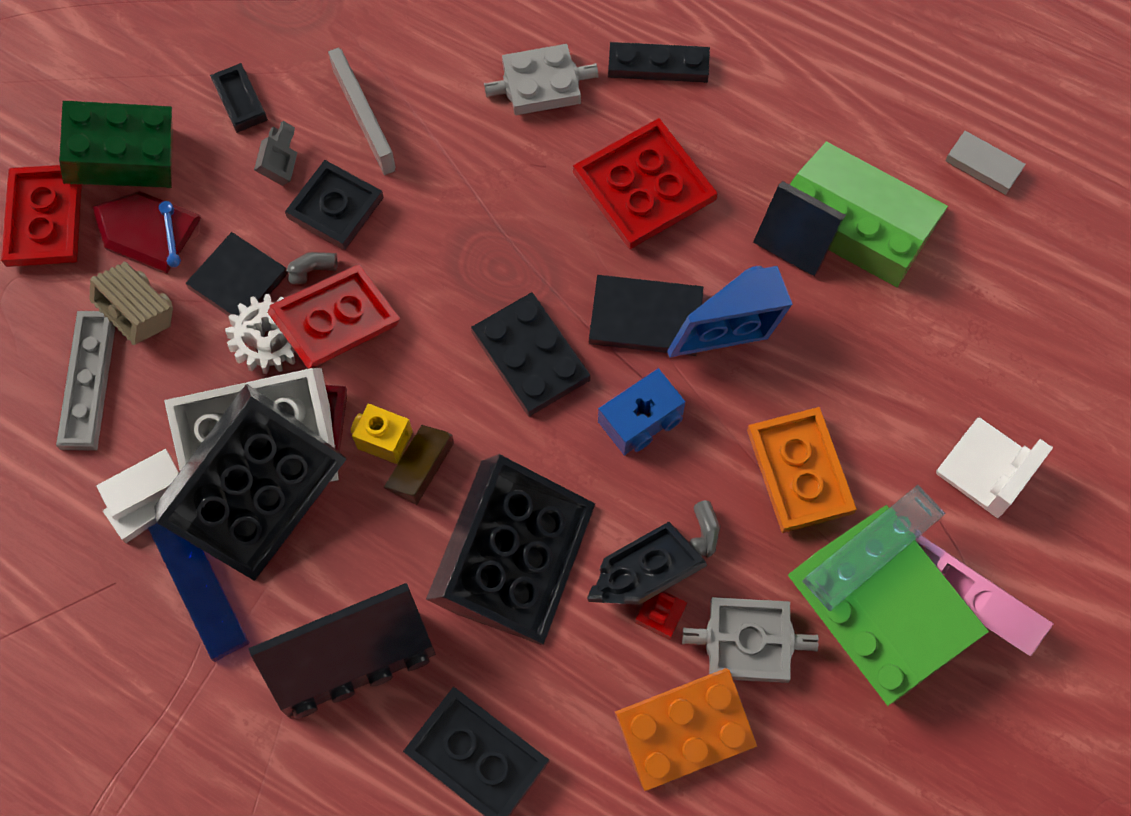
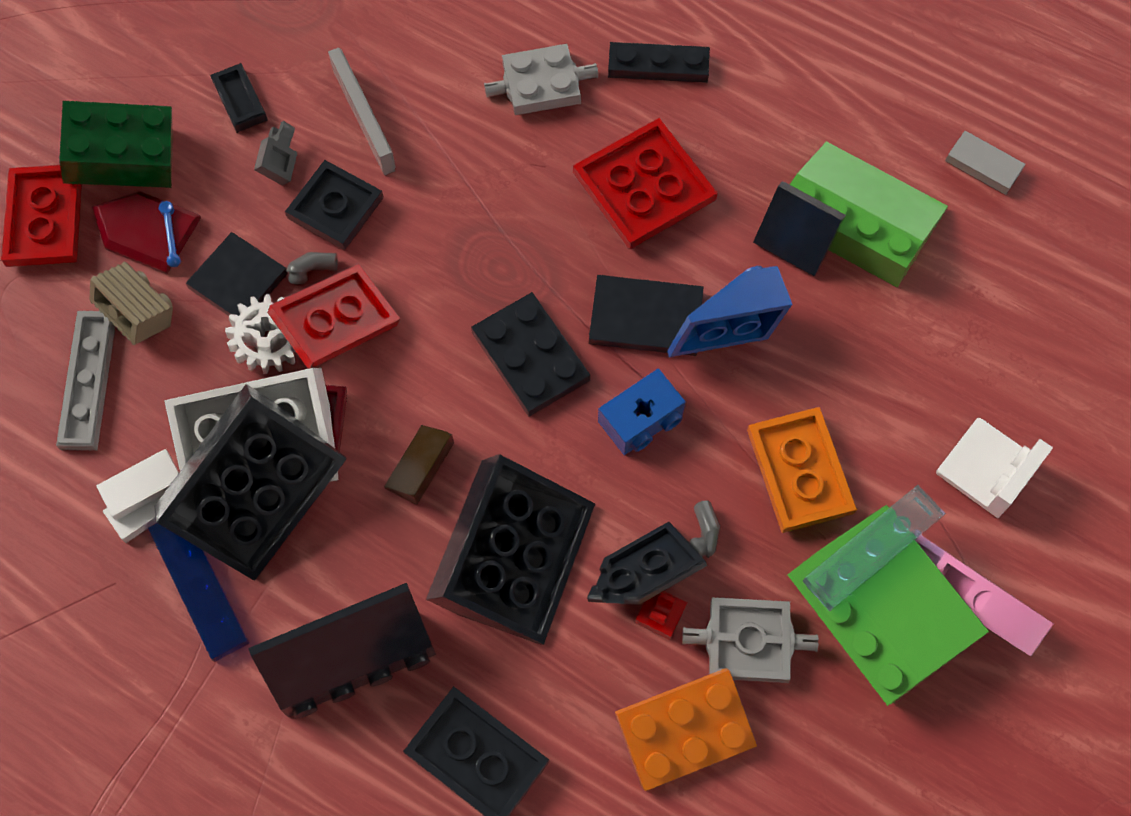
yellow brick [351,403,413,464] -> none

